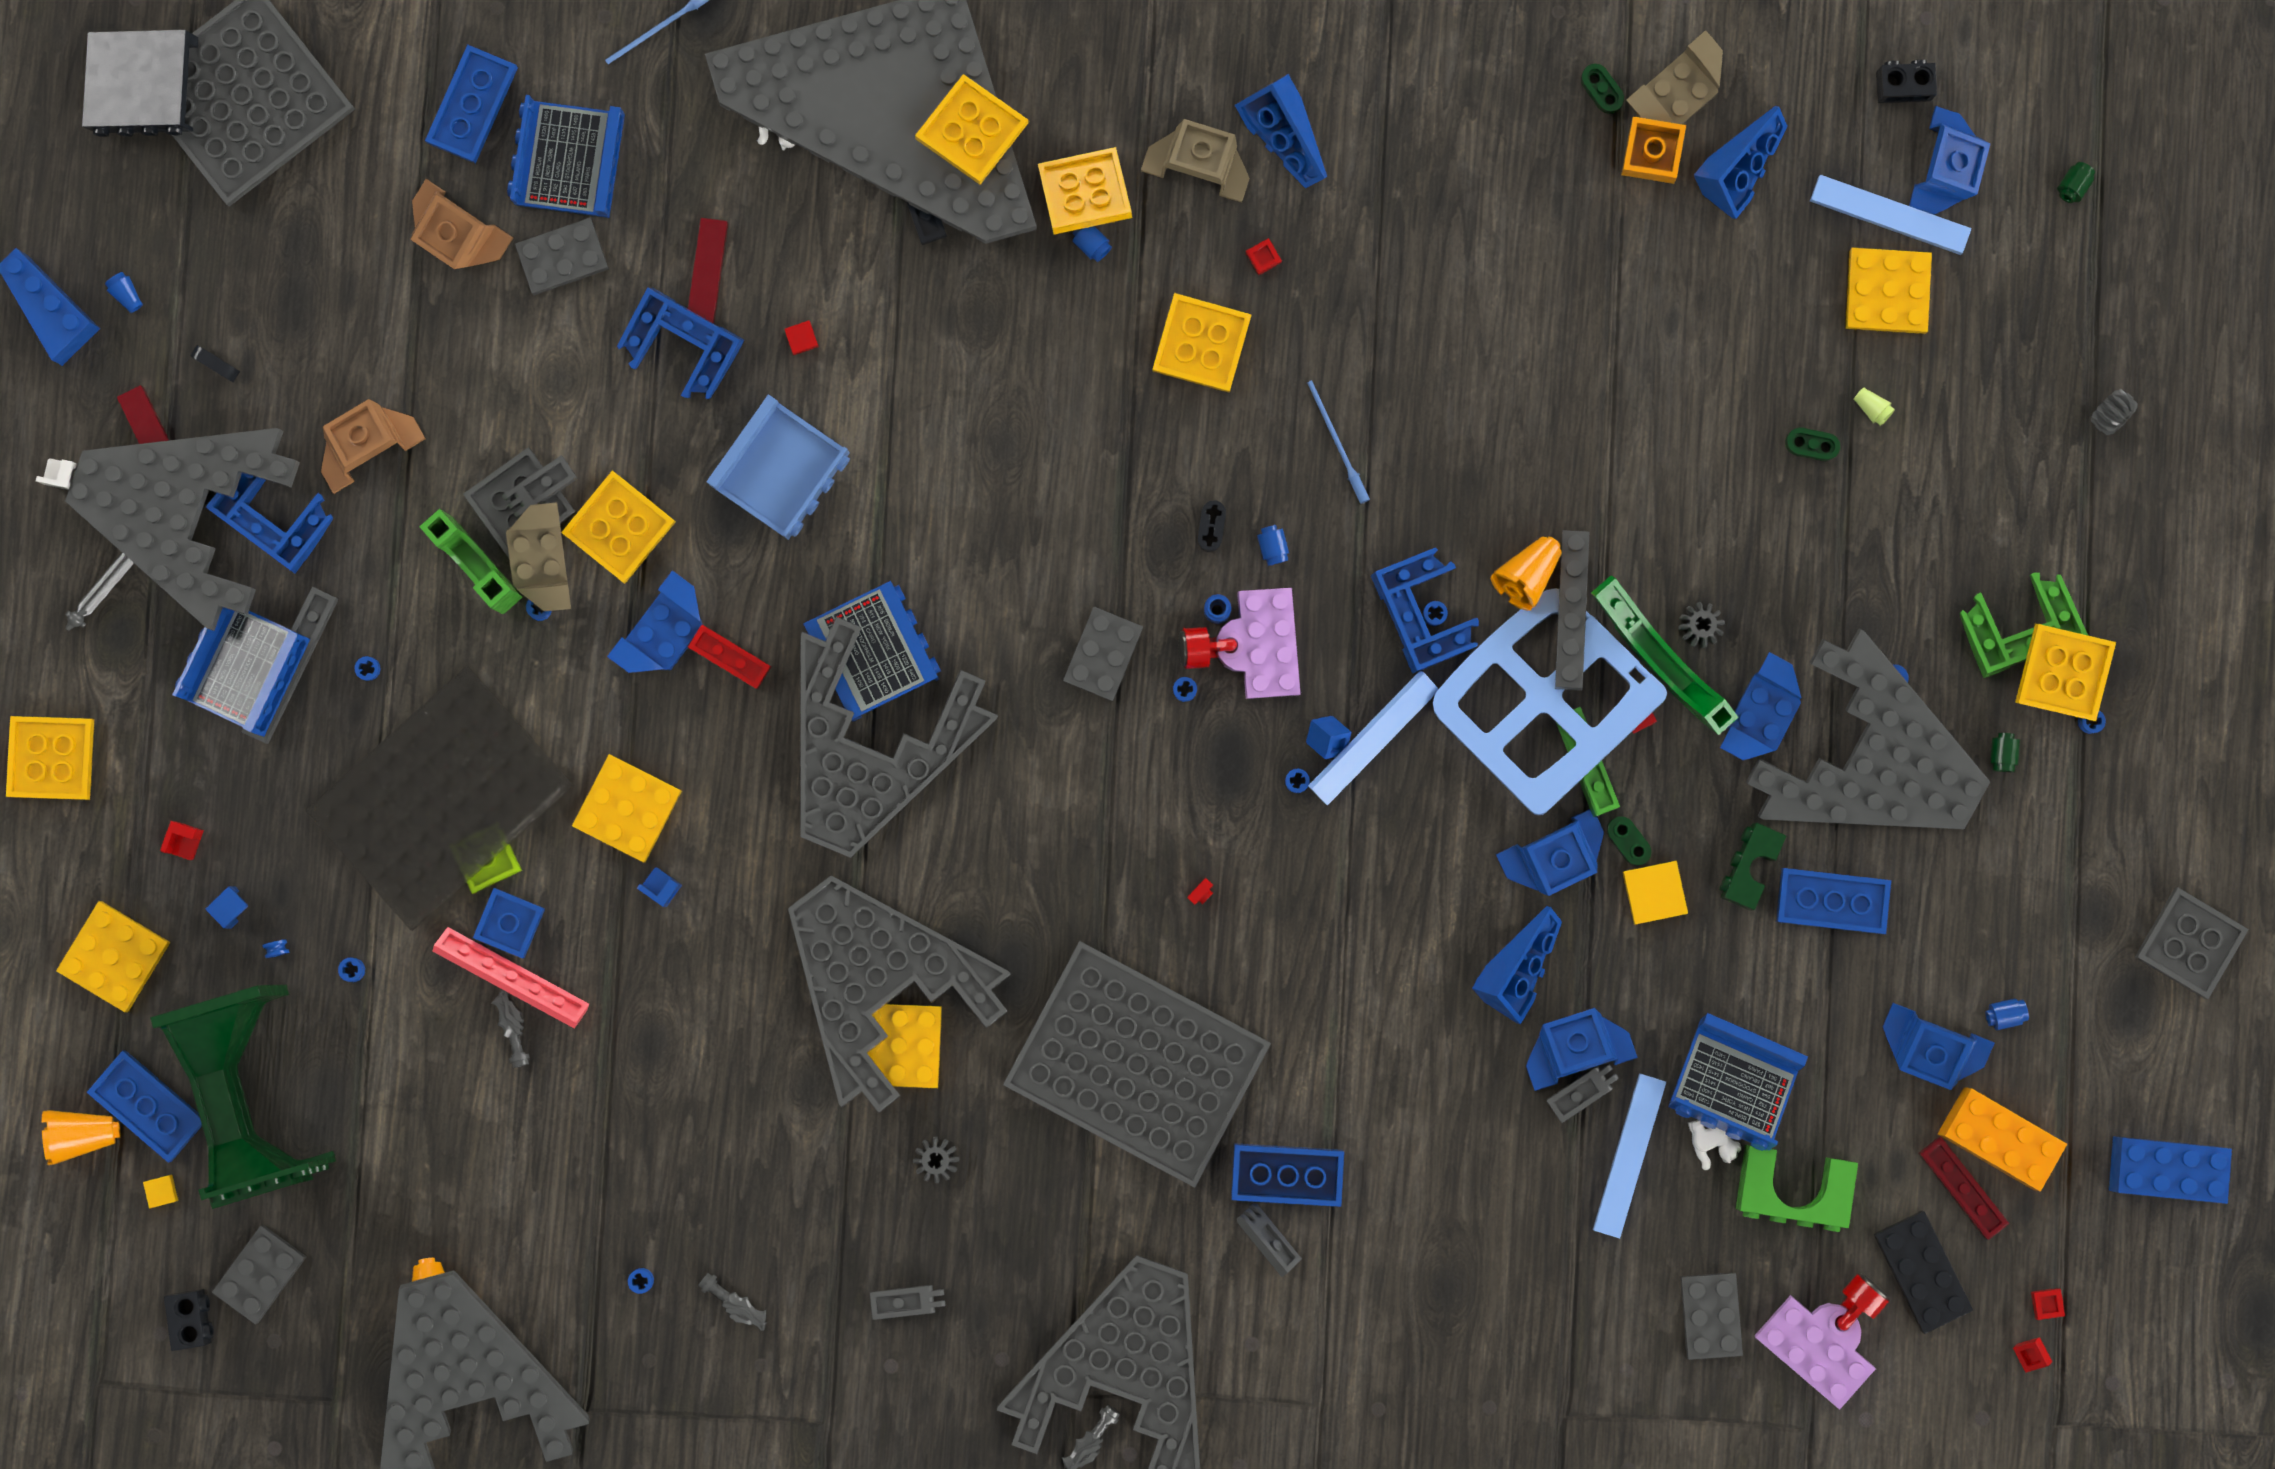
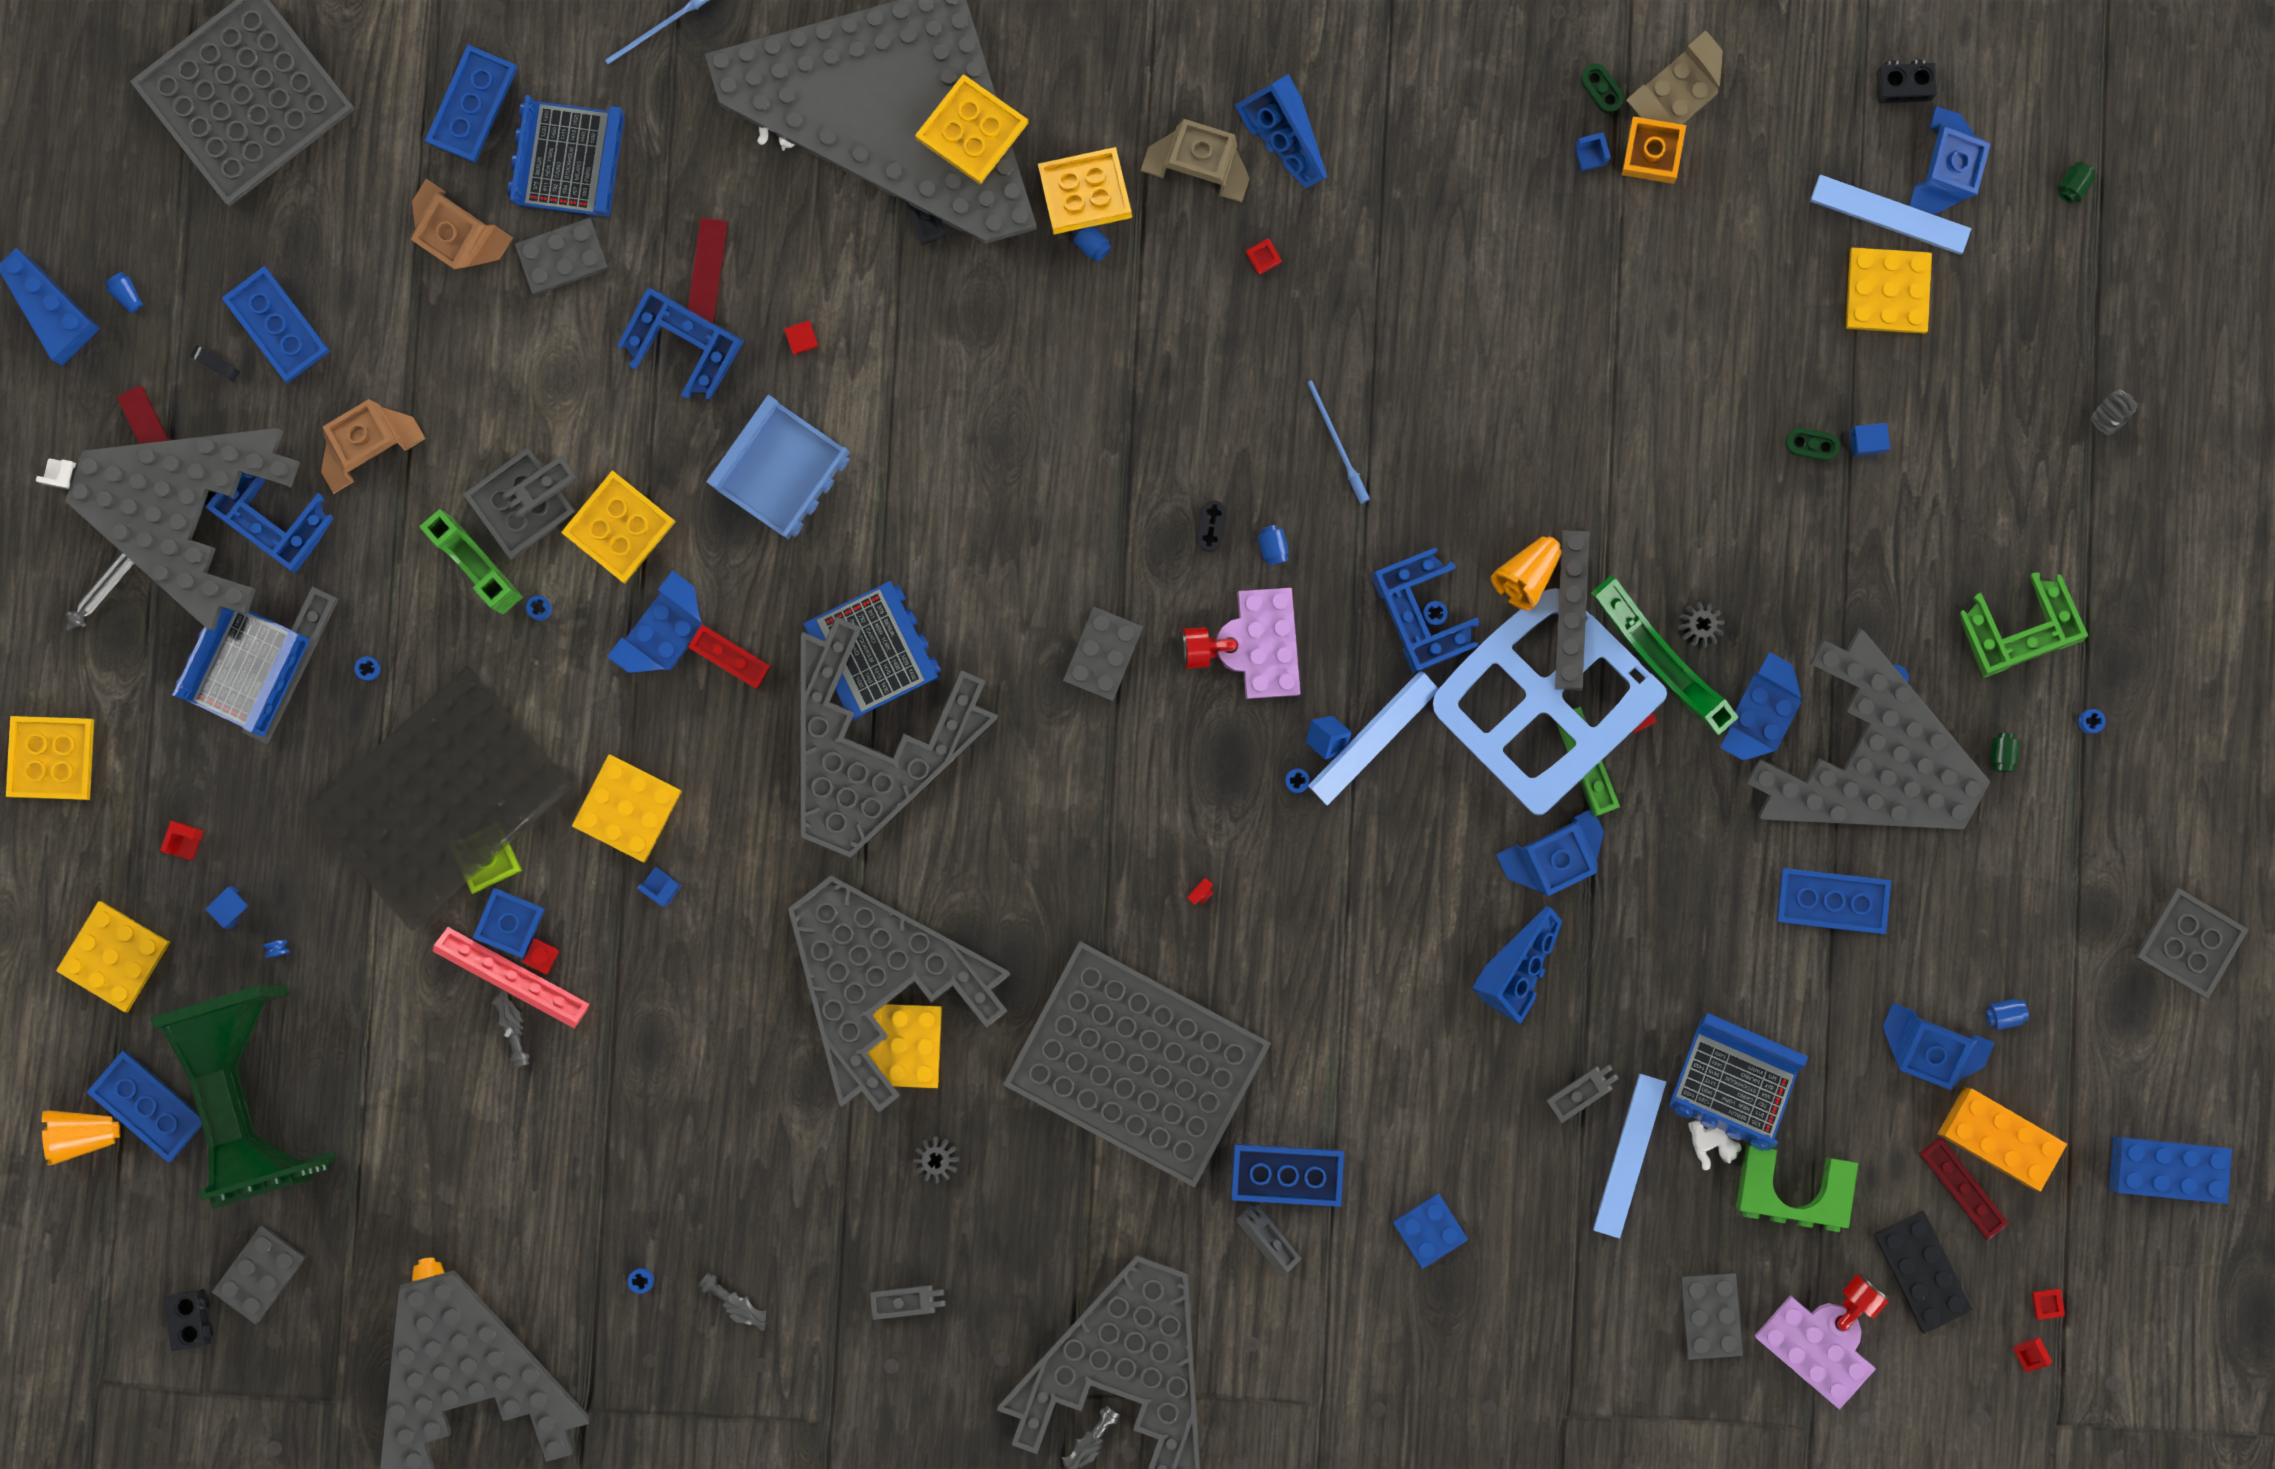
panel [82,30,198,137] -> none
yellow tile [143,1175,178,1208] -> none
blue bush [338,958,365,982] -> none
dark tan piece [506,502,571,611] -> none
yellow plate [1152,293,1251,393] -> none
blue bush [1173,677,1197,702] -> none
blue brick [1204,594,1231,624] -> none
blue piece [1526,1008,1638,1091] -> none
dark green plate [1607,817,1651,866] -> none
yellow tile [1623,861,1688,925] -> none
blue wedge [1694,106,1788,219] -> none
dark green arch [1719,823,1787,911] -> none
yellowish green cone [1853,387,1895,426] -> none
yellow plate [2015,624,2116,721] -> none
none -> blue plate [222,266,330,383]
none -> red plate [522,938,560,974]
none -> blue plate [1393,1193,1468,1269]
none -> blue panel [1574,132,1611,172]
none -> blue panel [1849,423,1890,457]

